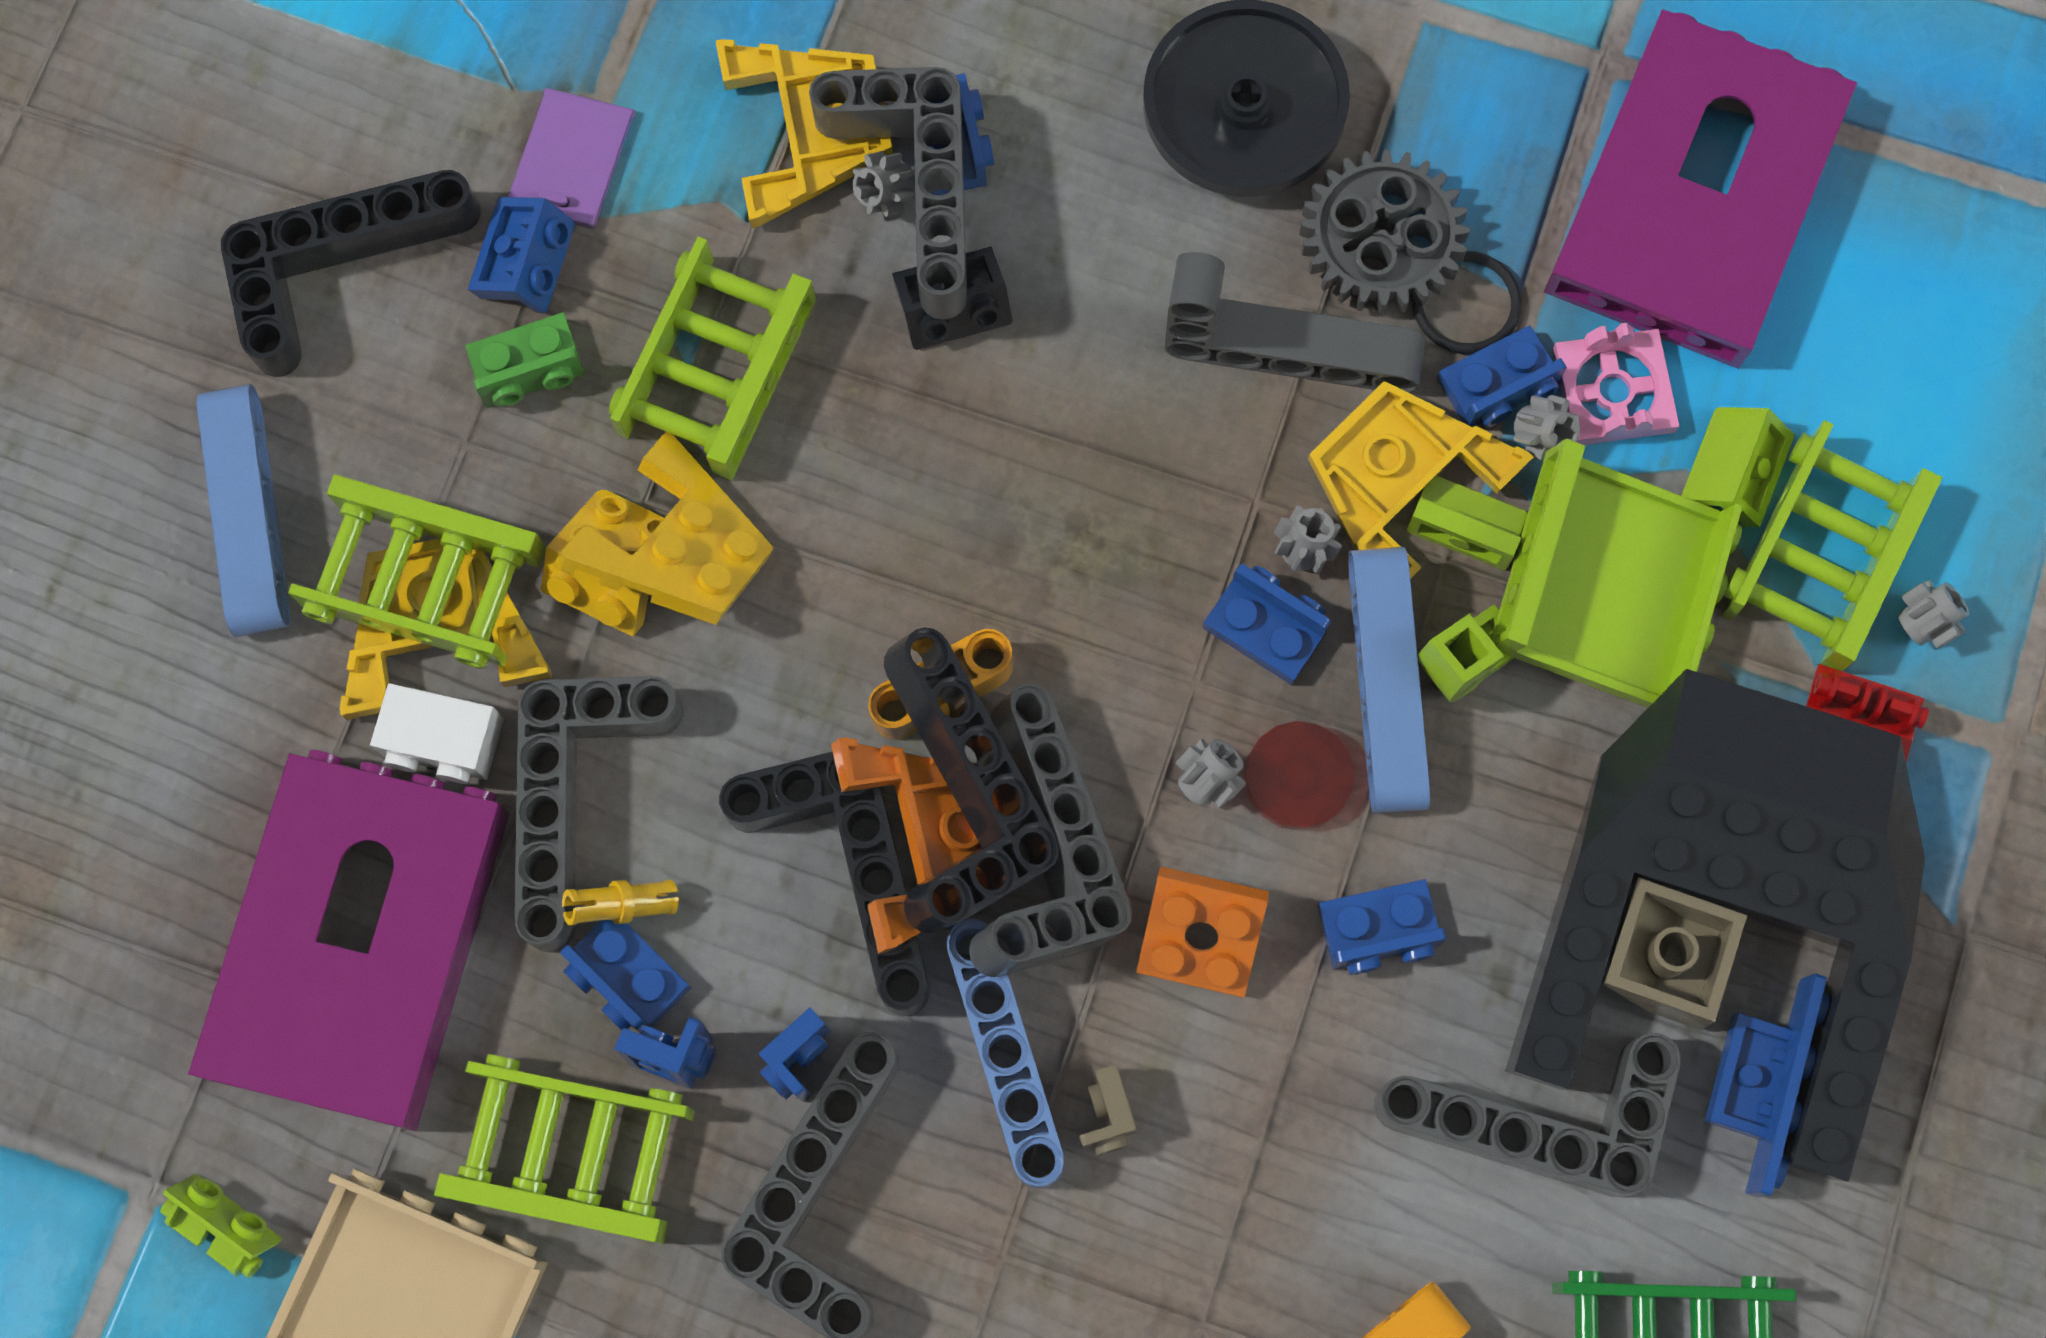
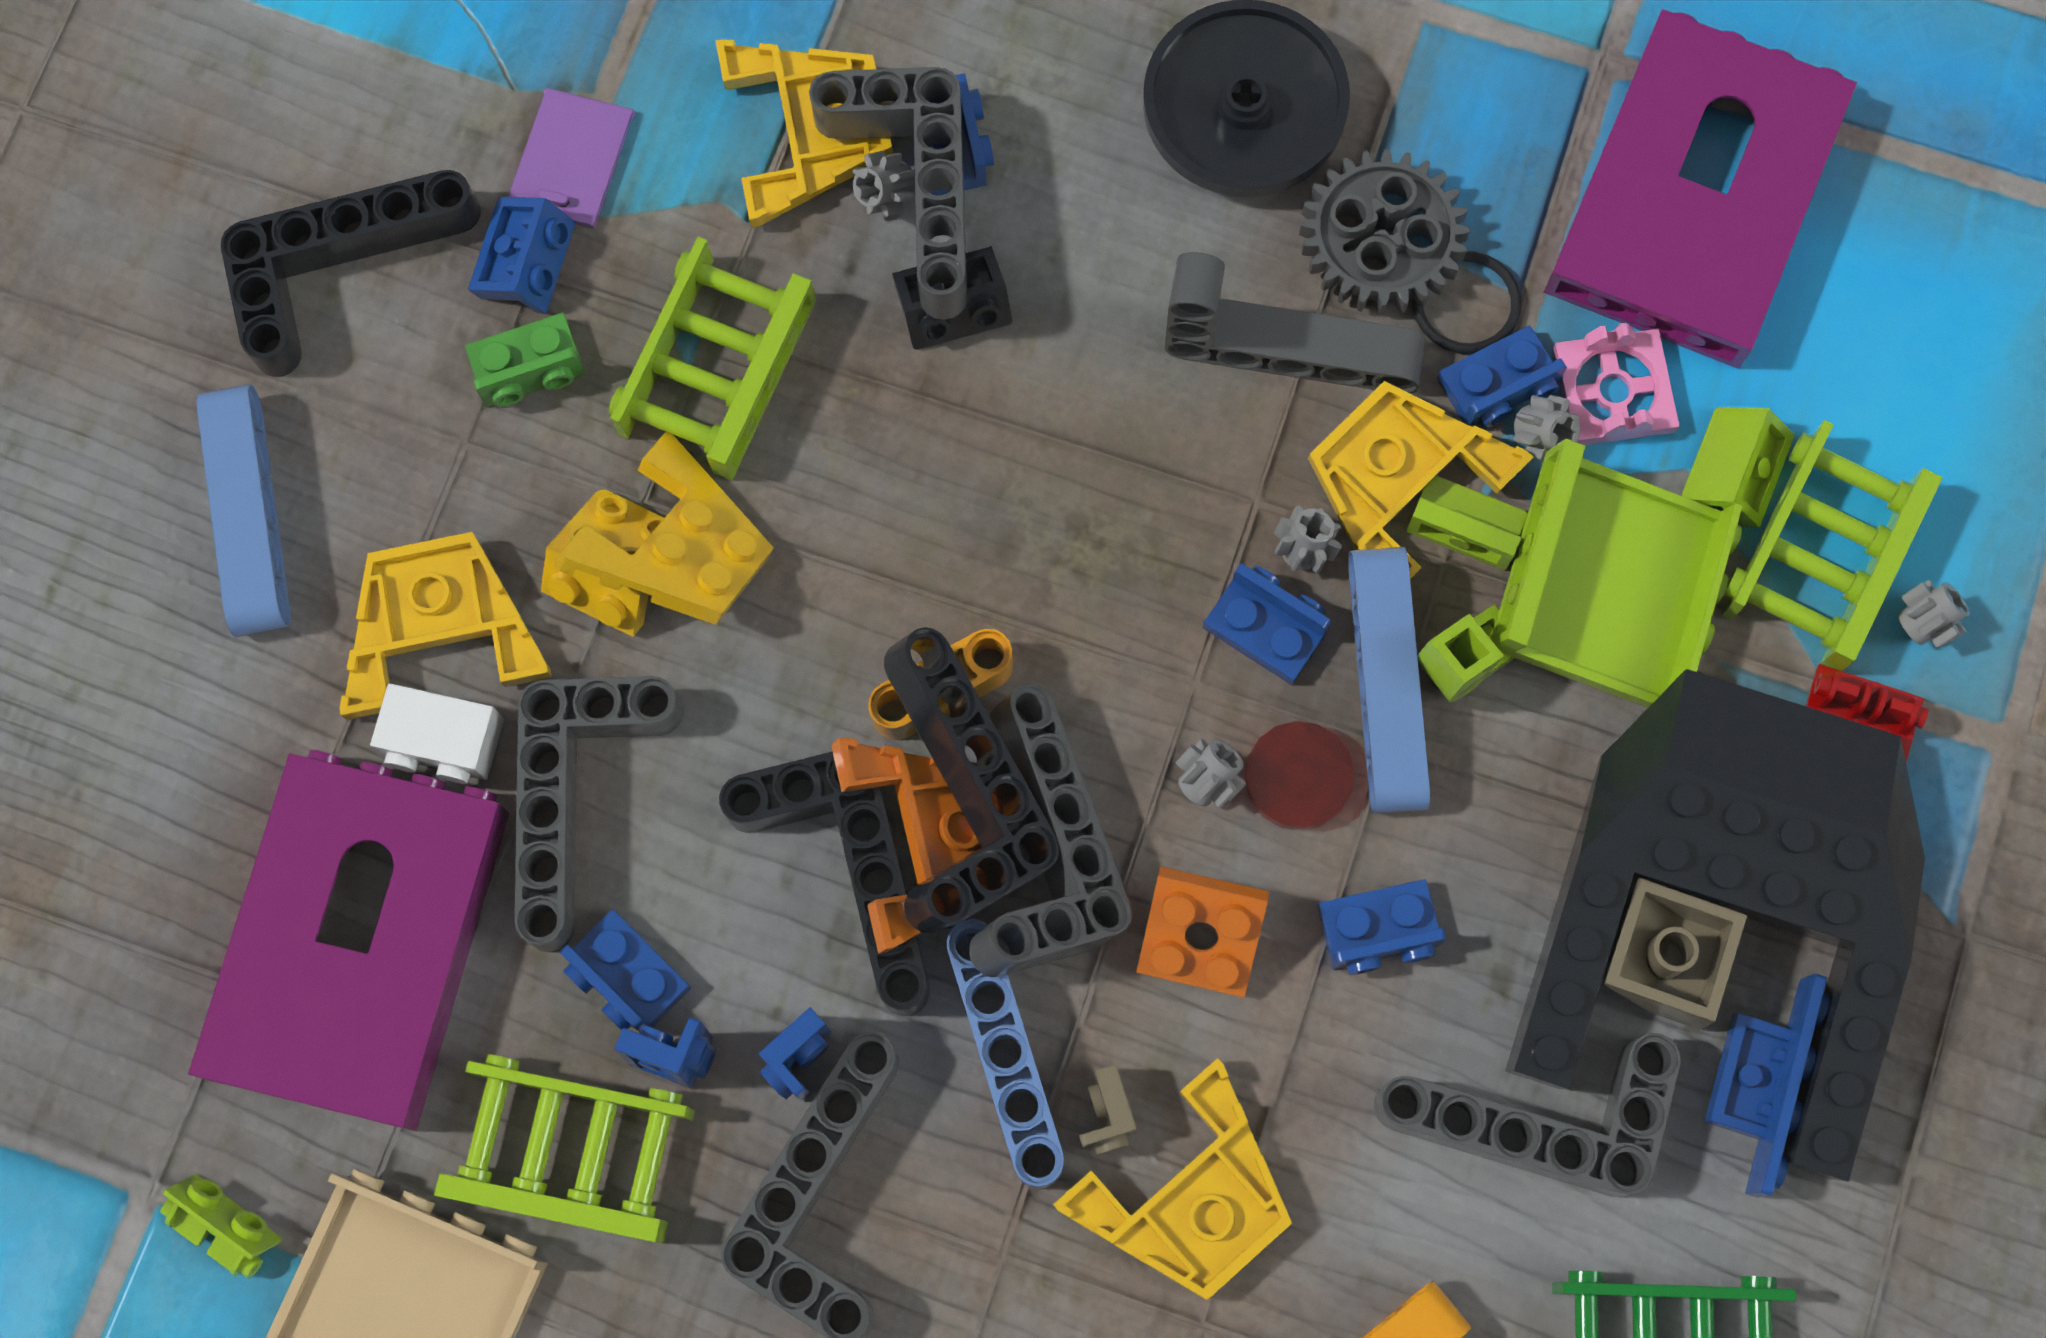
lime fence [288,474,546,669] -> none
yellow pin [562,879,679,925] -> none
none -> yellow wing [1053,1058,1292,1300]

